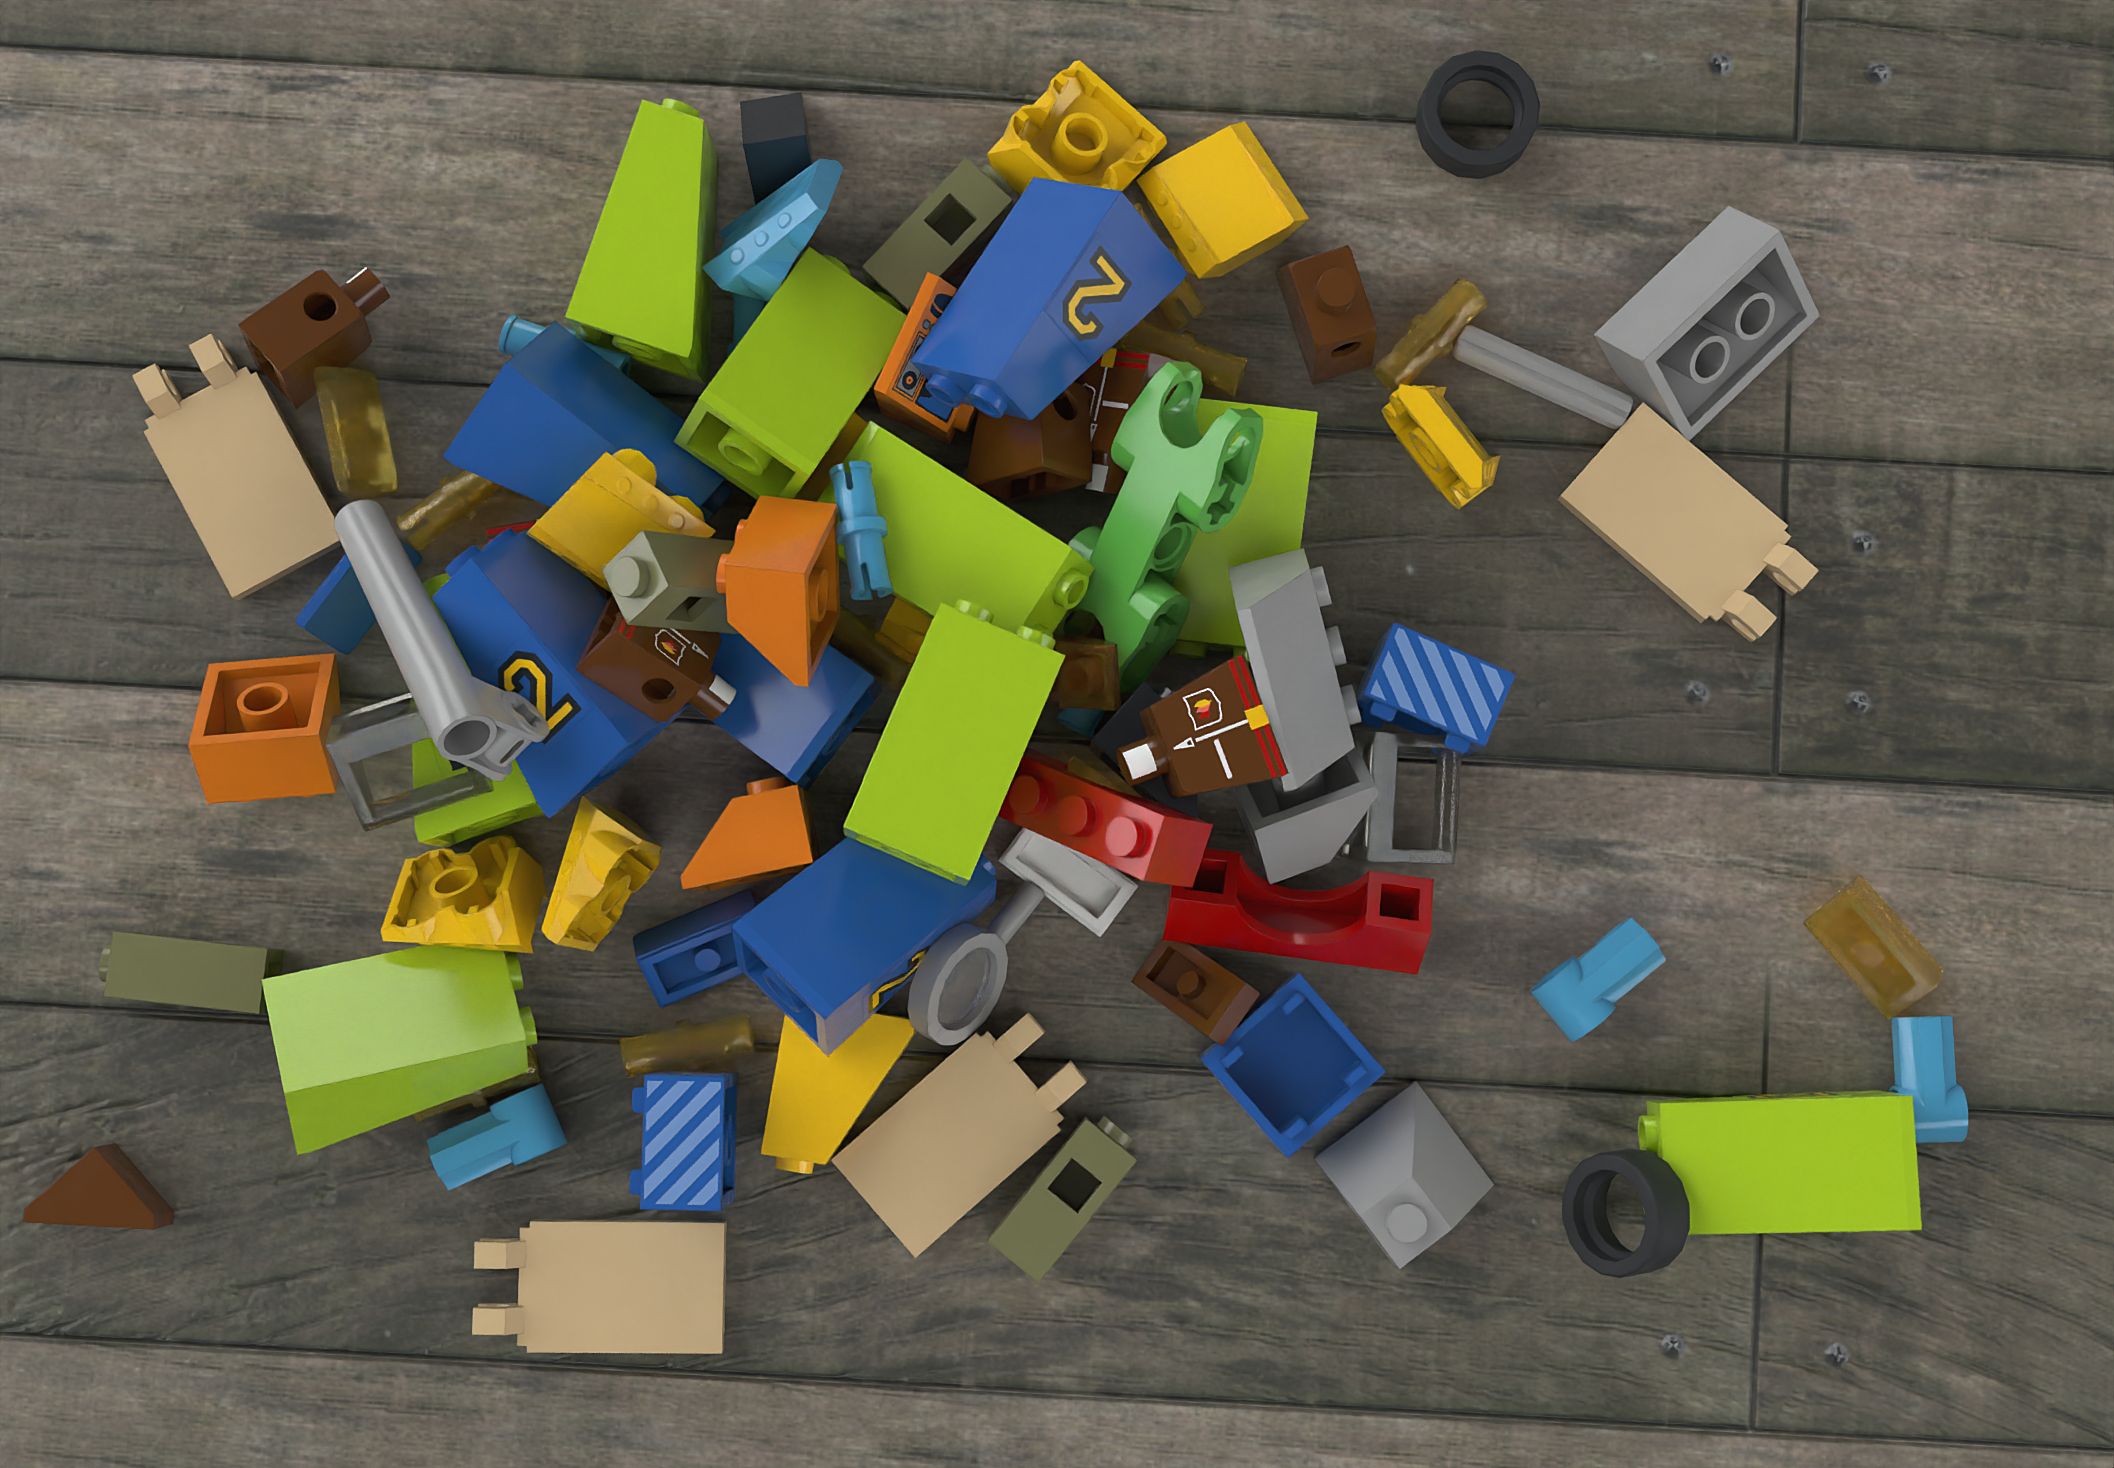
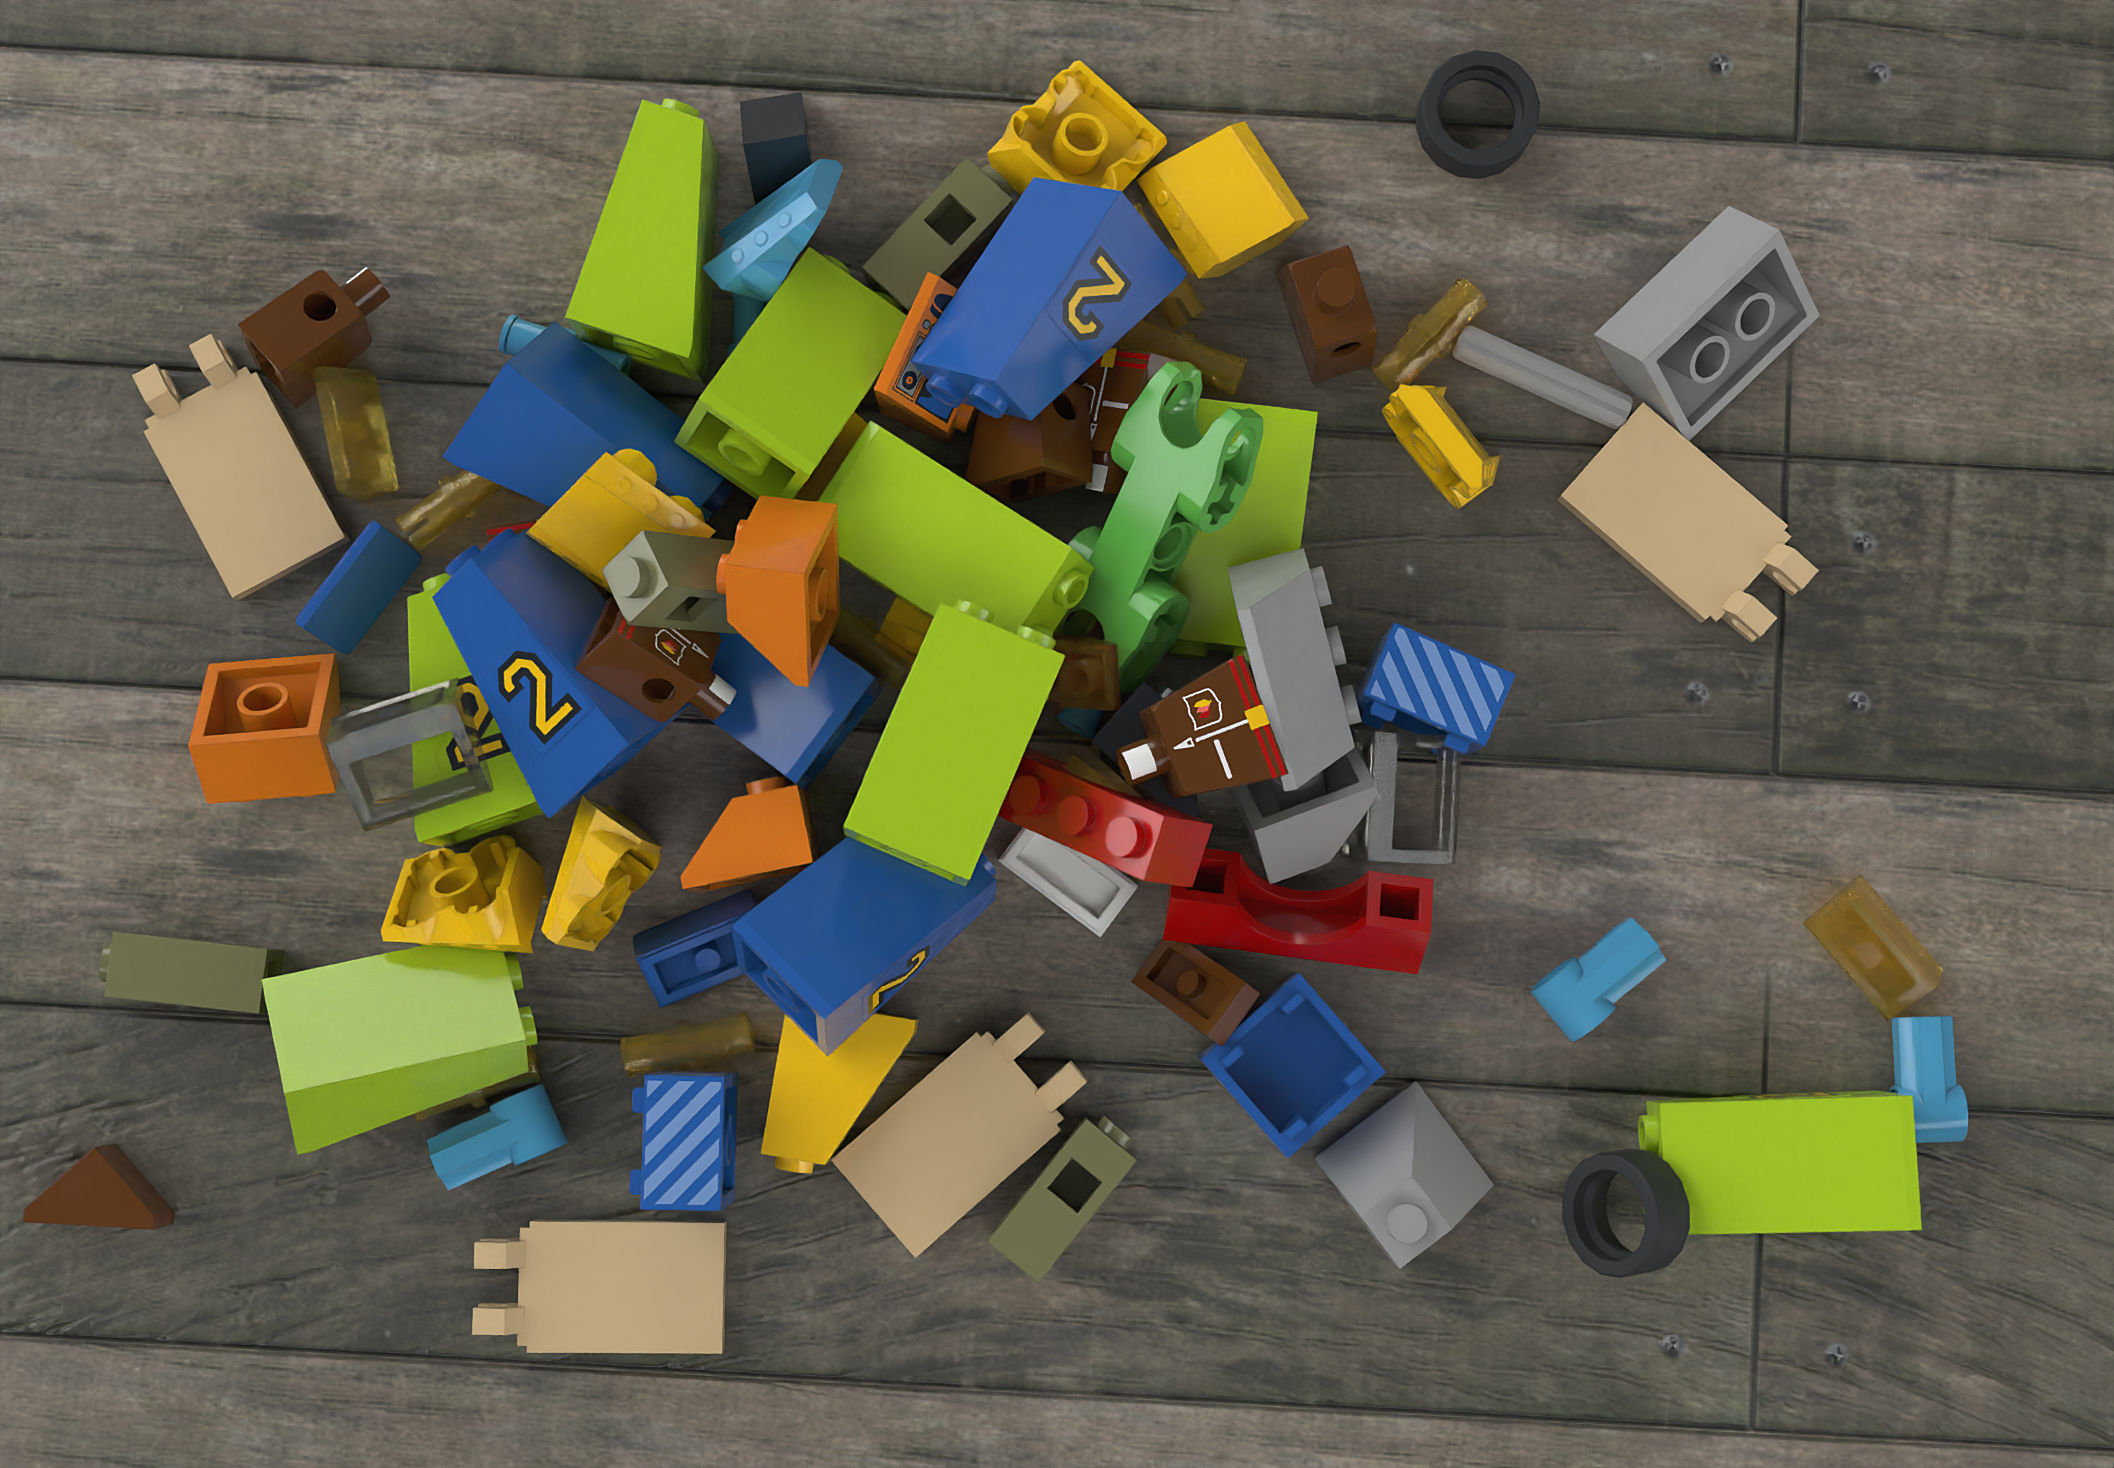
light grey axle [334,500,550,781] -> none
dark azure pin [829,461,893,600] -> none
light grey piece [907,881,1044,1045] -> none

